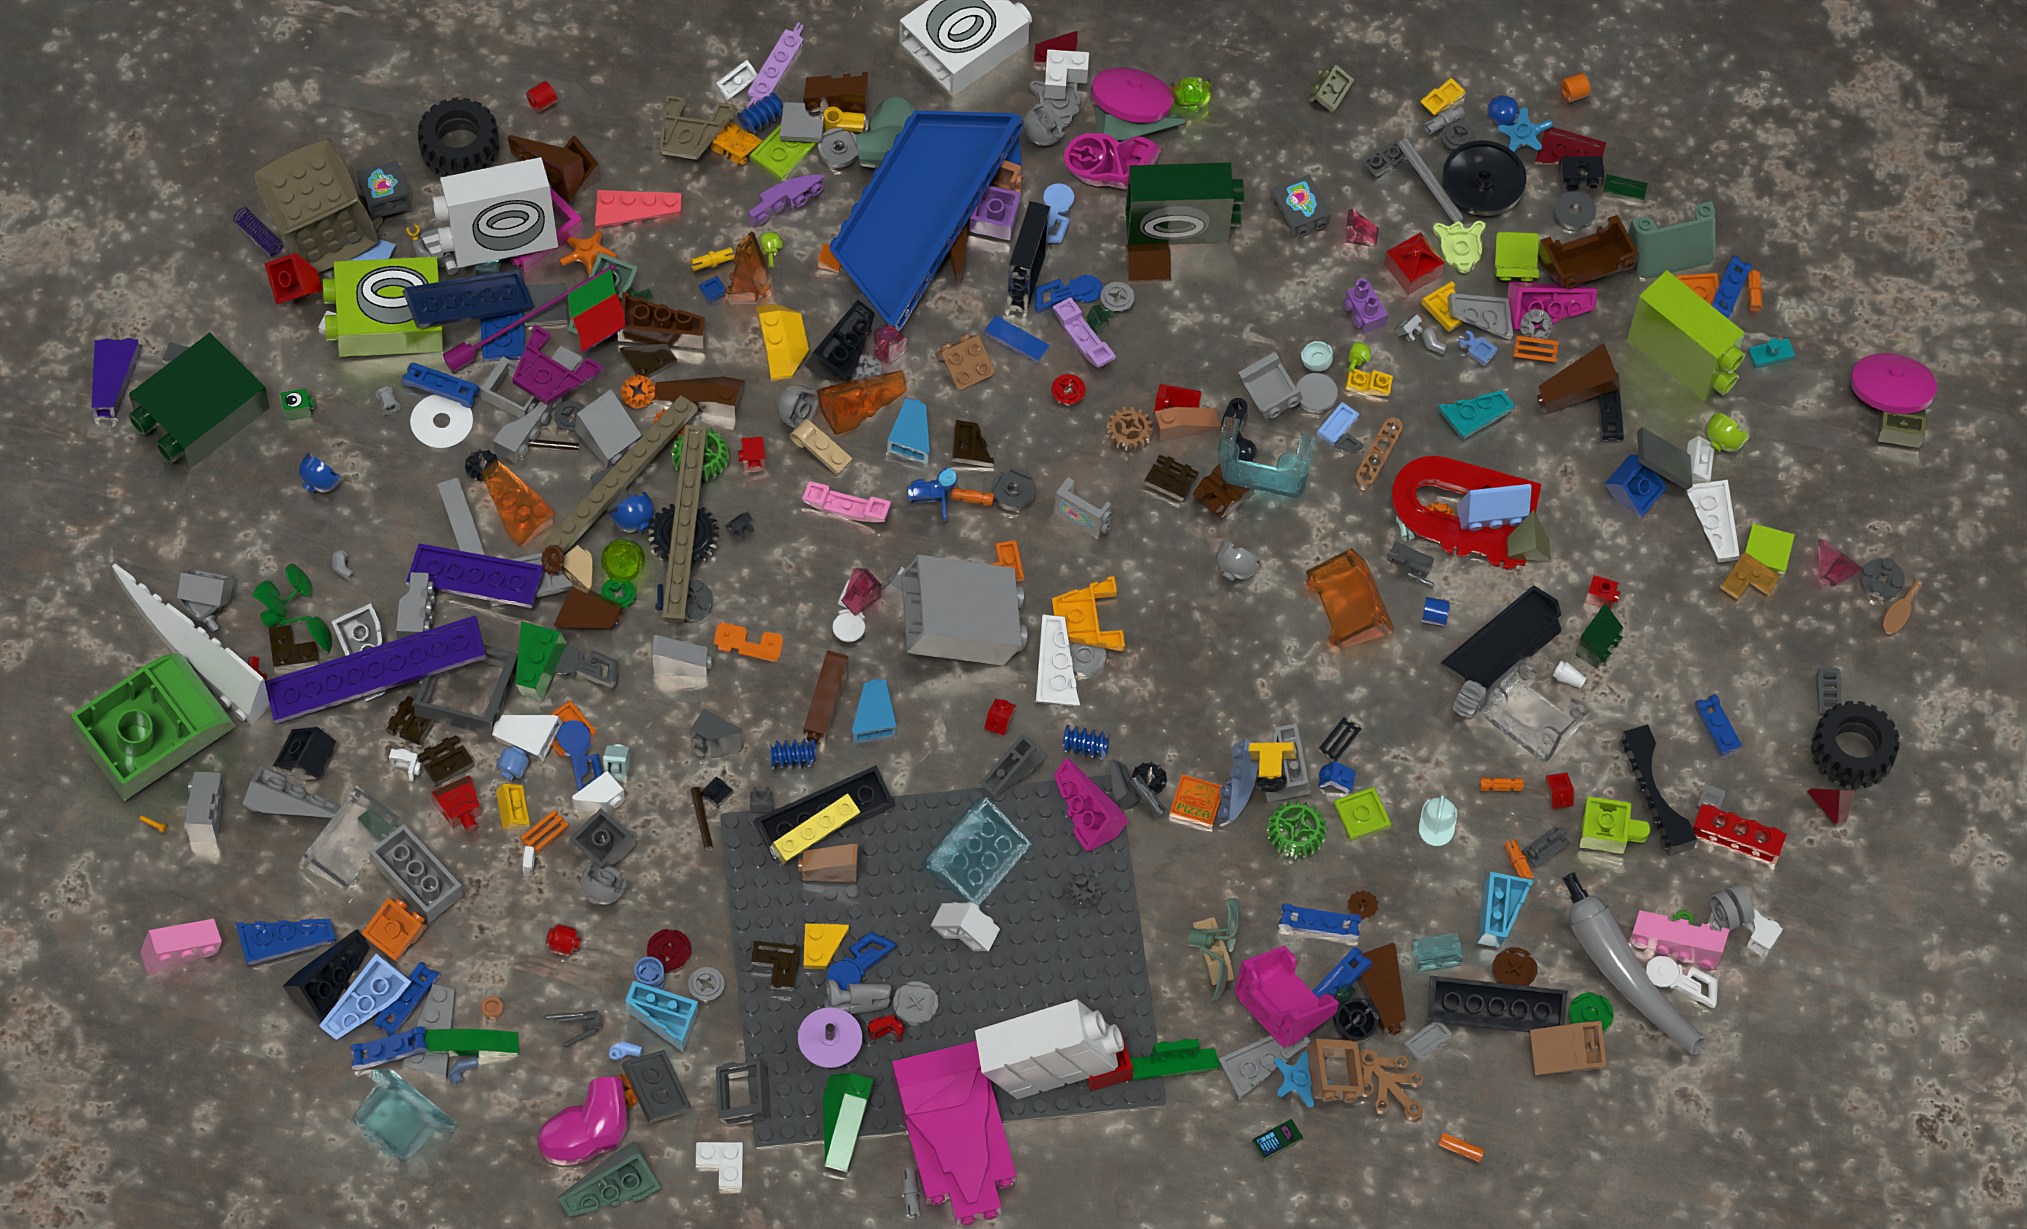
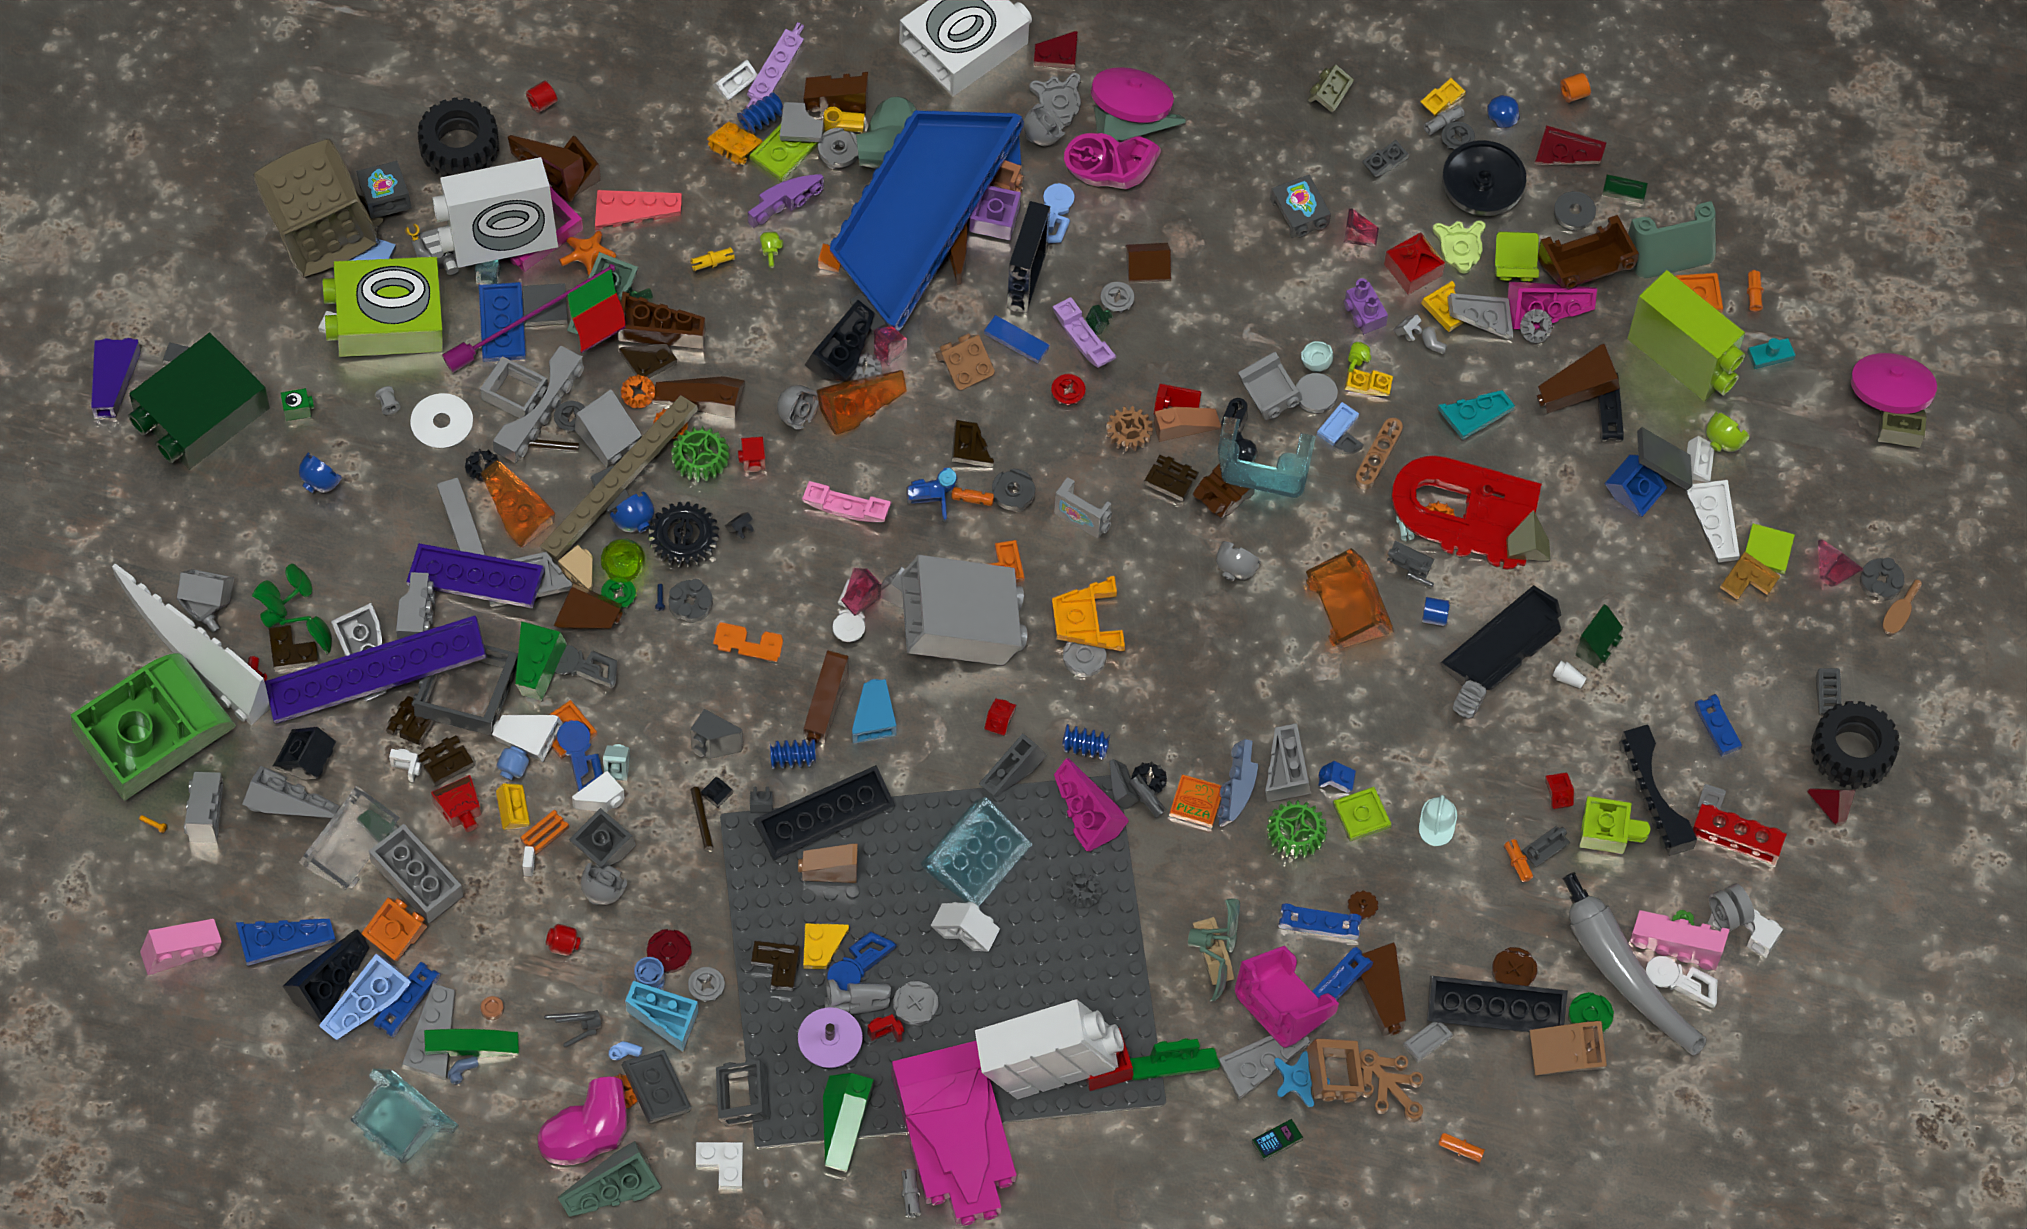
dark purple piece [233,207,283,256] -> none
red slope [264,253,323,305] -> none
light grey arm [332,550,355,581] -> none
blue plate [350,1026,427,1070] -> none
blue plate [401,362,480,408] -> none
dark blue plate [402,270,534,329] -> none
magenta wing [513,324,603,405] -> none
reddish brown piece [541,545,565,575] -> none
light grey slope [652,635,712,677] -> none
dark tan wing [659,95,738,160] -> none
dark tan plate [662,425,707,623] -> none
blue tile [699,276,728,304] -> none
clear orange wedge [725,231,773,305] -> none
yellow wedge [755,303,809,381] -> none
light yellow brick [771,794,860,865] -> none
tan plate [790,419,853,475] -> none
dark azure slope [887,398,930,464] -> none
blue piece [1034,274,1103,313] -> none
white wing [1035,615,1080,707] -> none
white brick [1044,50,1089,100] -> none
dark green brick [1125,162,1244,245] -> none
clear neon green cylinder [1170,77,1212,113] -> none
yellow piece [1249,742,1297,792] -> none
black tile [1318,717,1362,762] -> none
arm [1333,983,1356,1003] -> none
black cylinder [1333,996,1379,1043] -> none
light grey axle [1398,138,1464,223] -> none
clear light blue hinge [1413,933,1463,973] -> none
light blue slope [1456,484,1531,531] -> none
medium blue plate [1458,331,1498,366] -> none
medium azure wedge [1477,872,1534,947] -> none
orange axle [1480,777,1524,791] -> none
clear windscreen [1481,659,1590,762] -> none
dark azure animal [1498,107,1554,153] -> none
orange tile [1513,335,1559,362] -> none
black brick [1558,156,1605,190] -> none
red brick [1585,575,1620,609] -> none
blue plate [1710,255,1752,319] -> none

